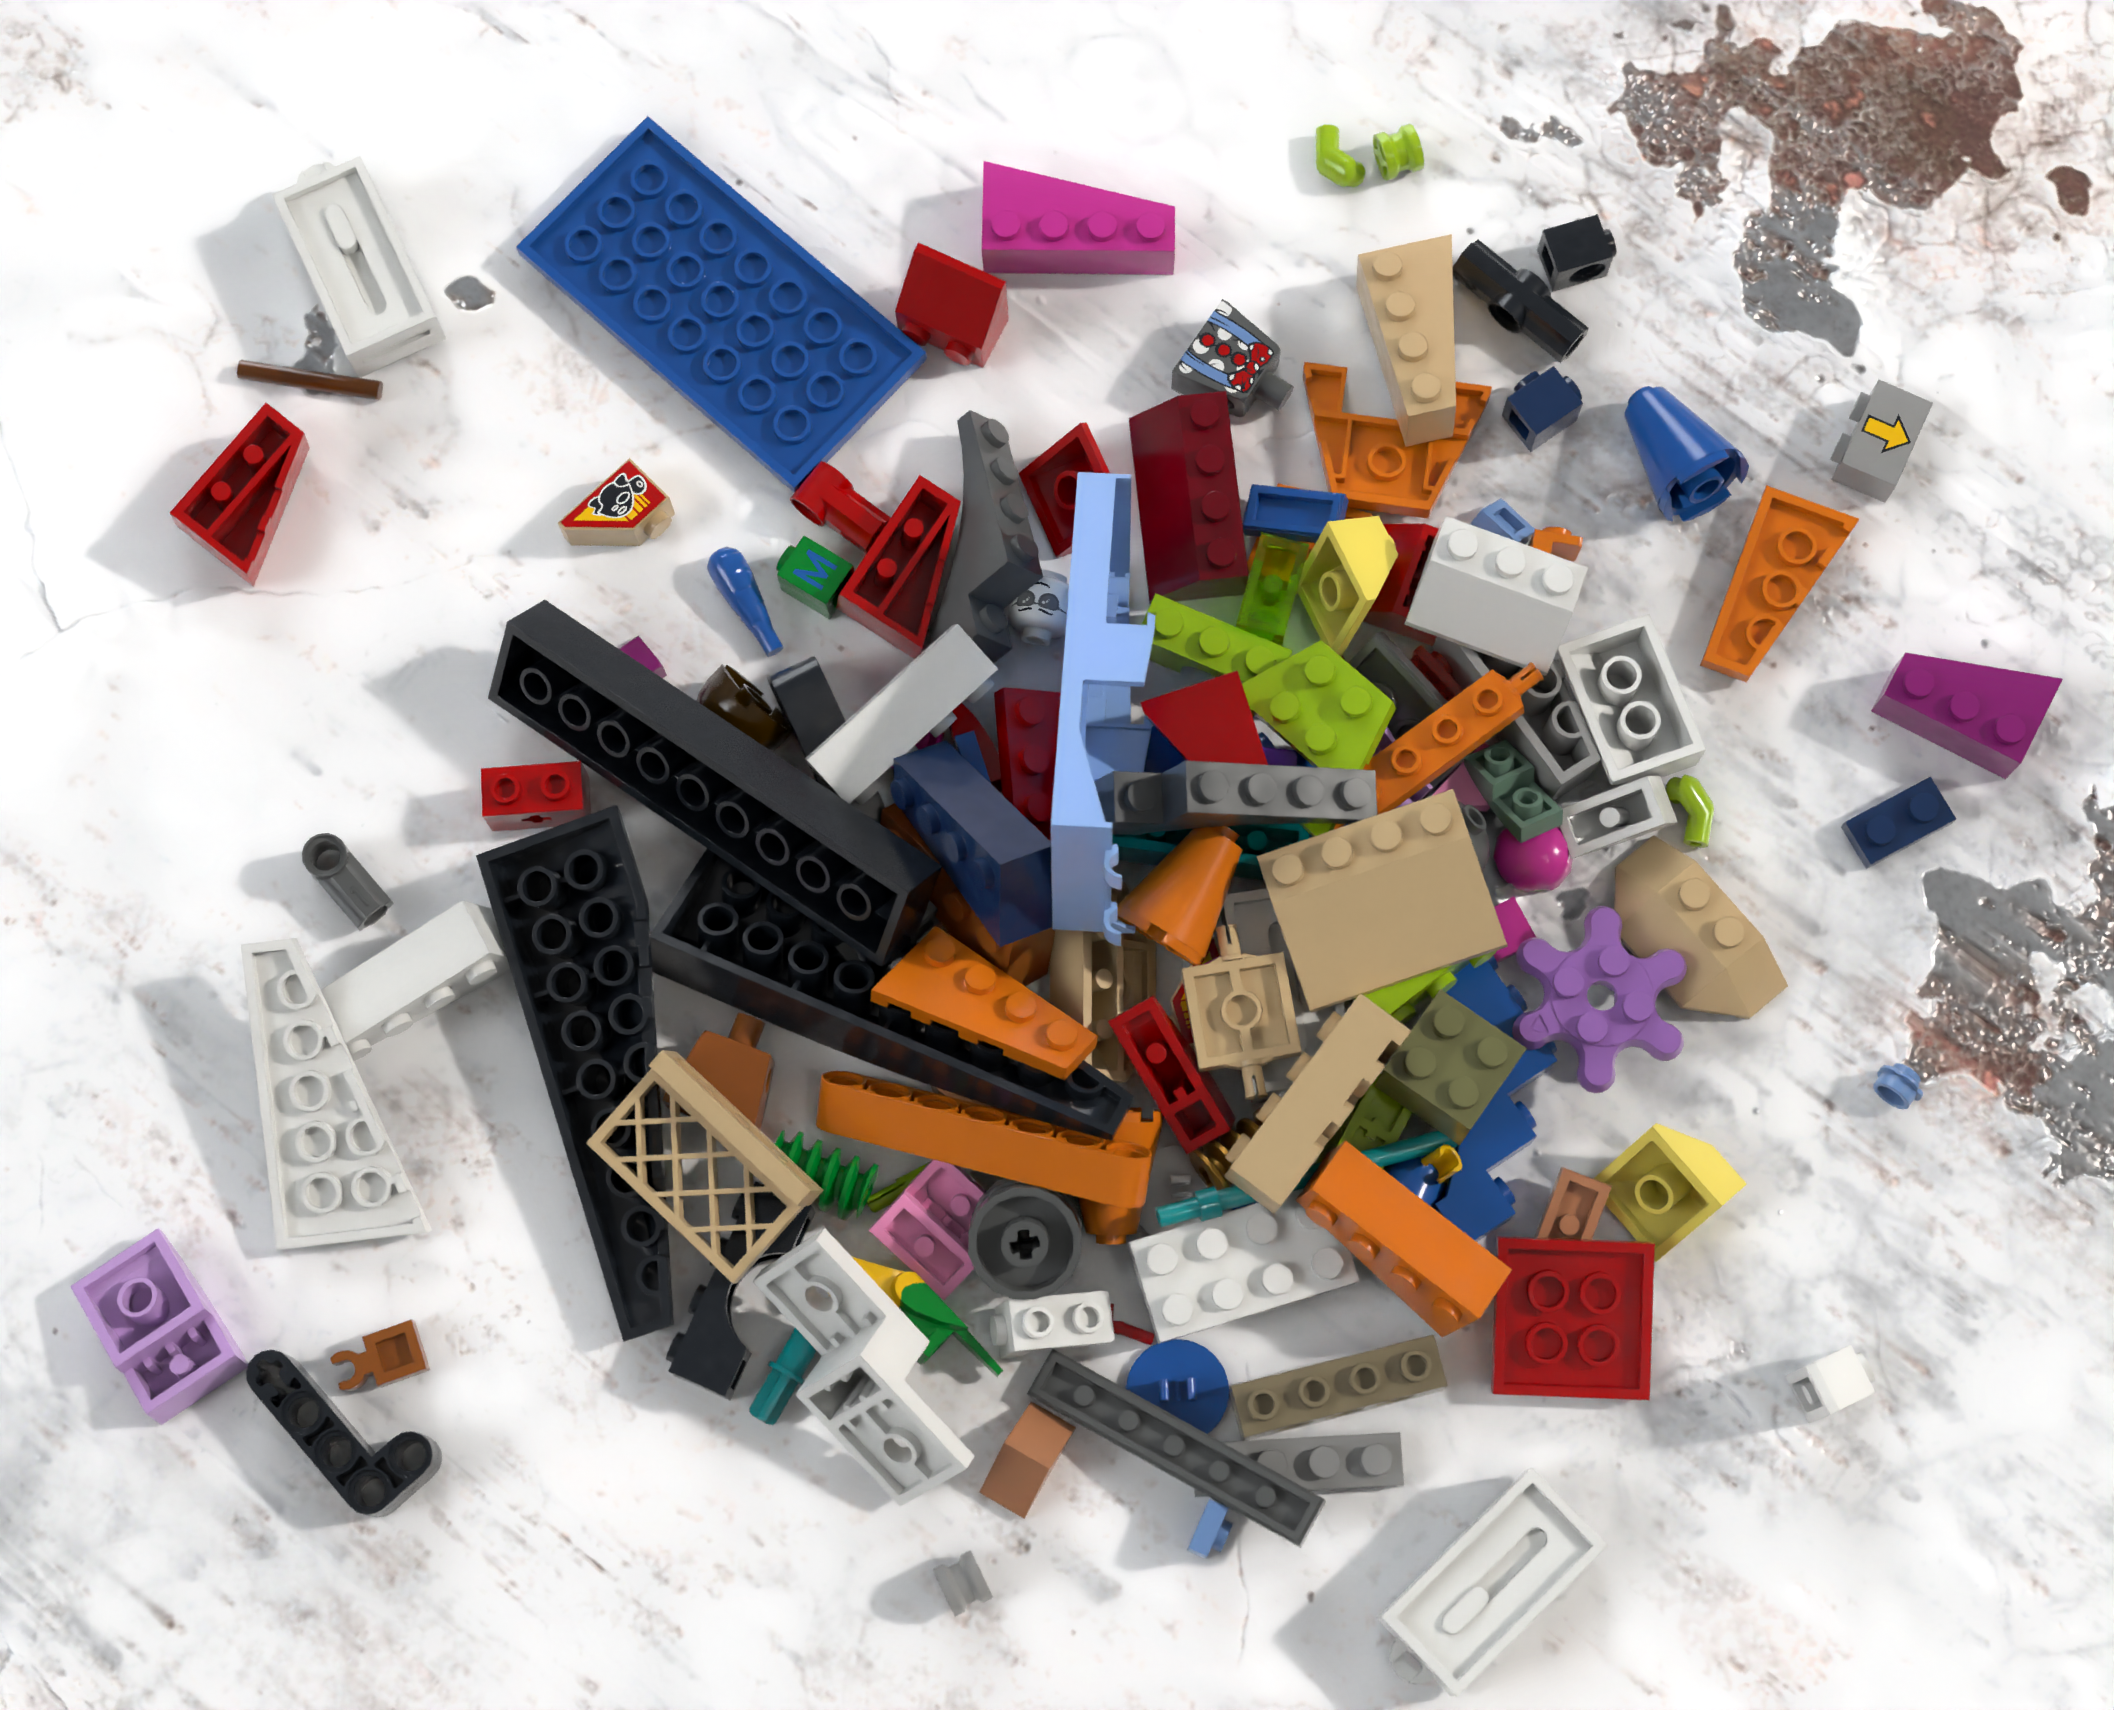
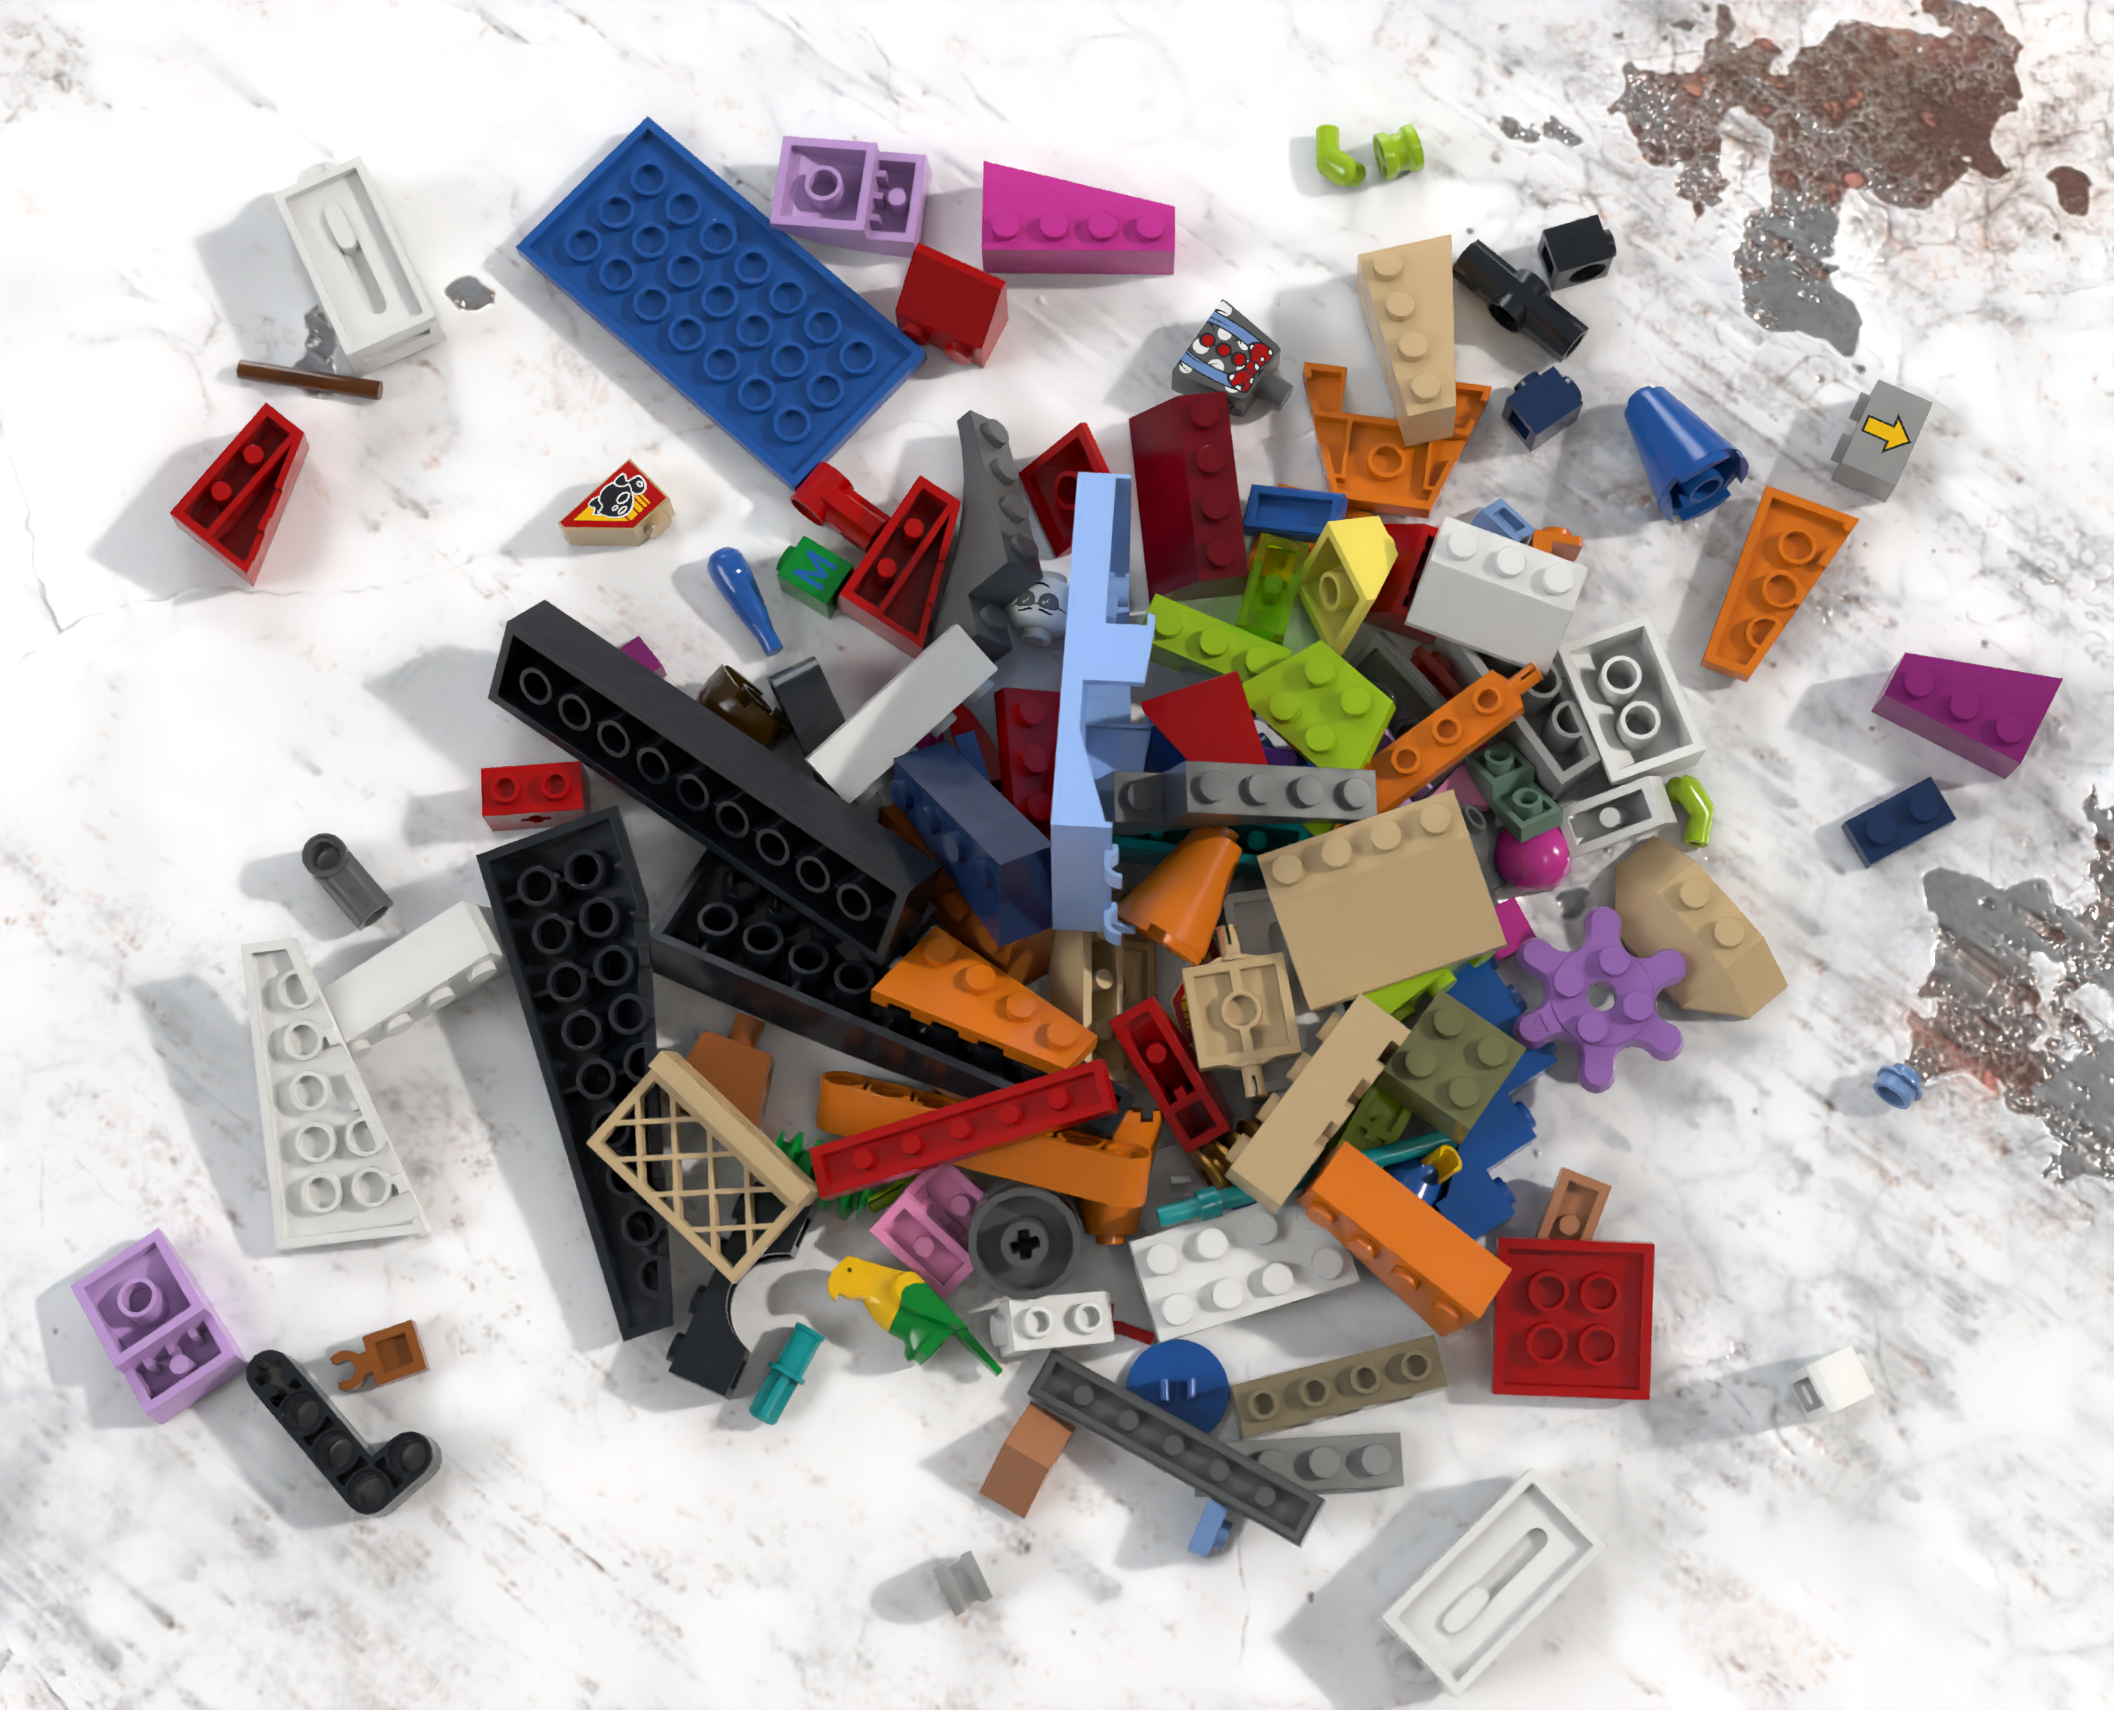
white bracket [752,1228,975,1506] -> none
light yellow slope [1593,1123,1747,1262] -> none
none -> lavender slope [770,136,931,258]
none -> red plate [809,1058,1119,1201]

